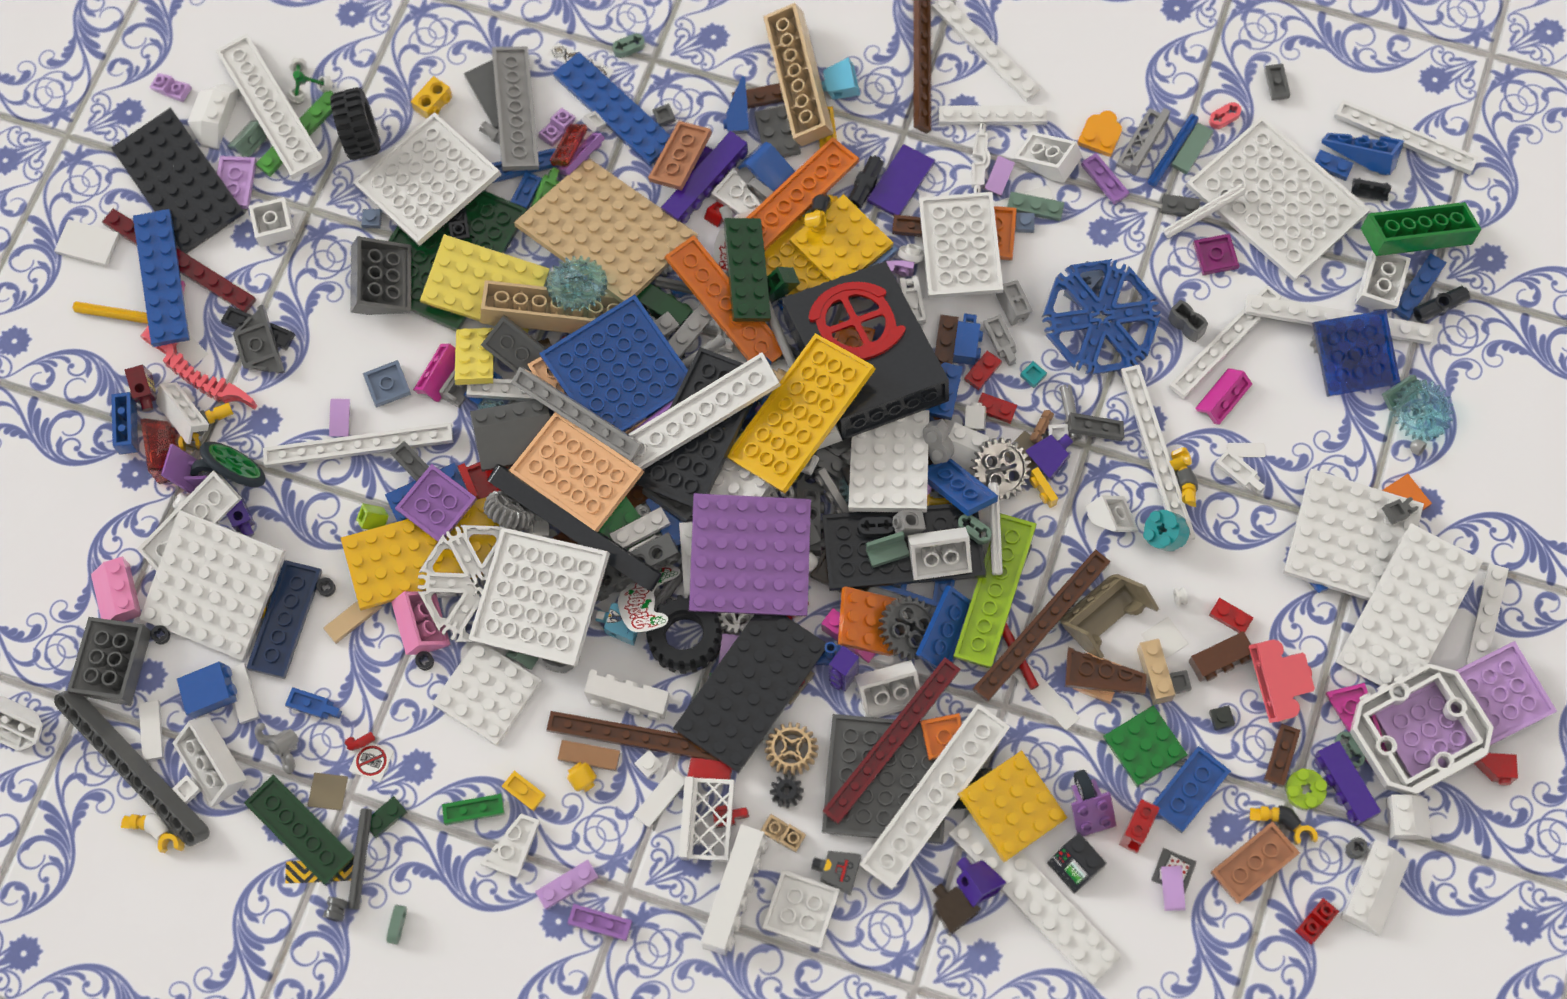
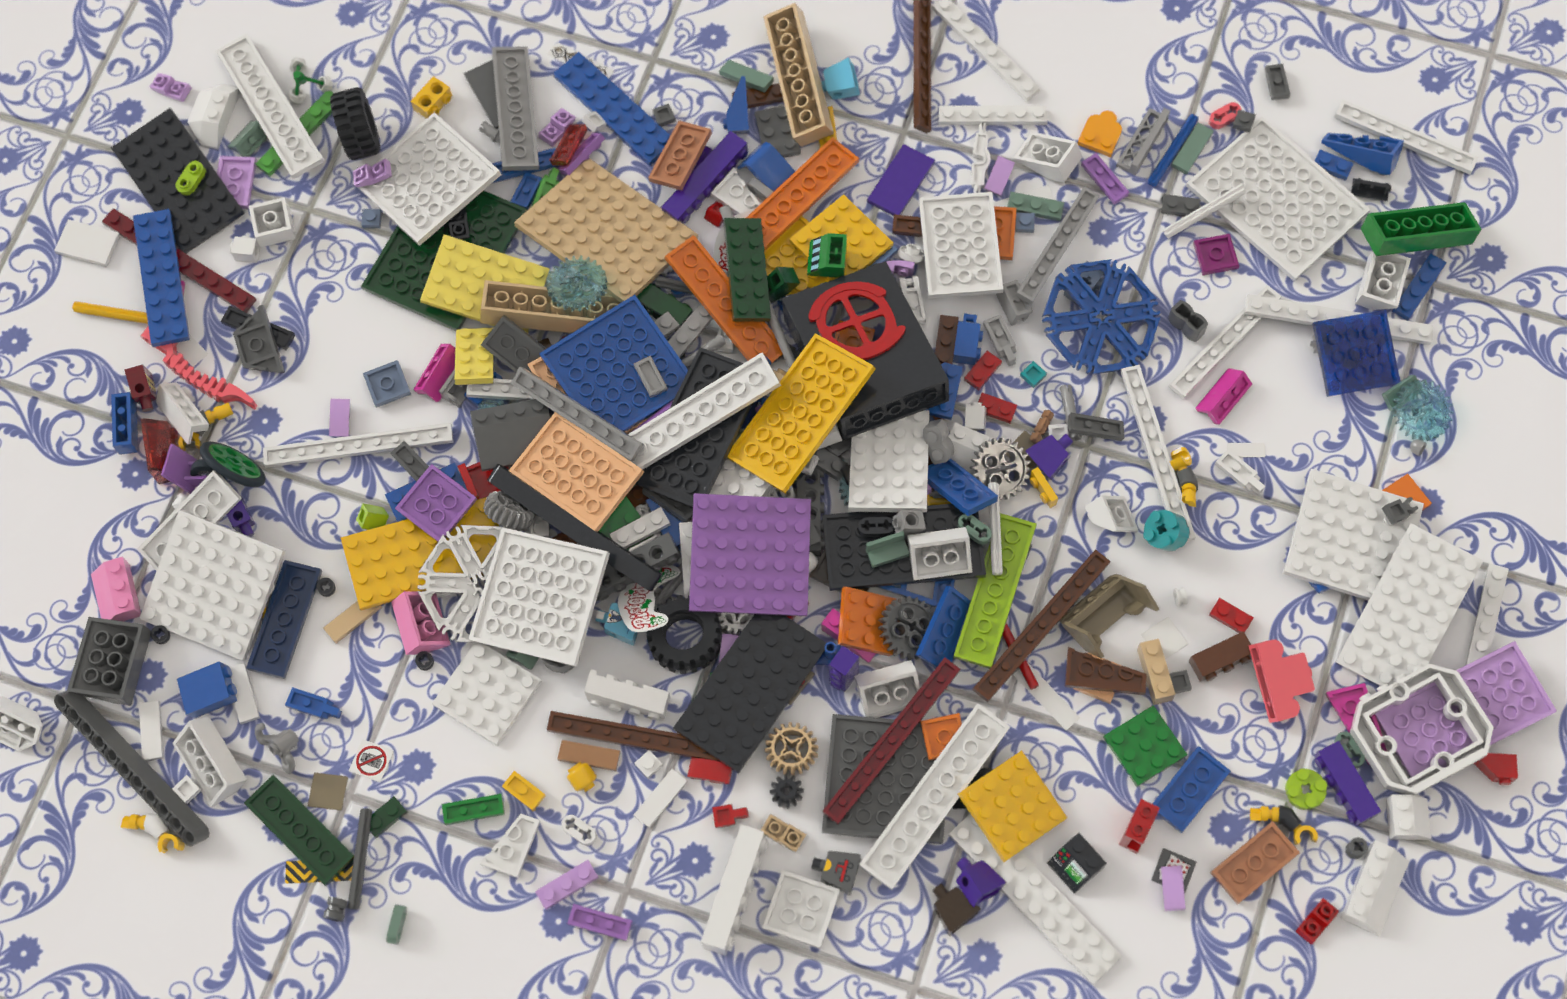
red arm [345,732,375,751] -> none
dark grey slope [350,236,411,315] -> none
sand green beam [612,33,645,58] -> none
white fence [679,776,735,861] -> none
piece [804,194,838,230] -> none
light grey plate [814,467,850,514] -> none
black piece [848,155,884,208] -> none
medium lavender plate [1071,770,1116,836] -> none
pearl dark grey plate [1209,705,1235,731] -> none
reddish brown plate [1263,723,1301,787] -> none
black piece [1413,285,1470,323] -> none
none -> lime plate [176,161,206,196]
none -> white brick [230,236,260,263]
none -> lavender slope [353,159,392,187]
none -> white beam [561,815,597,846]
none -> light grey tile [633,356,668,398]
none -> sand green tile [719,60,774,93]
none -> green slope [807,233,847,278]
none -> light grey plate [1015,186,1100,305]
none -> dark grey plate [1232,110,1256,133]

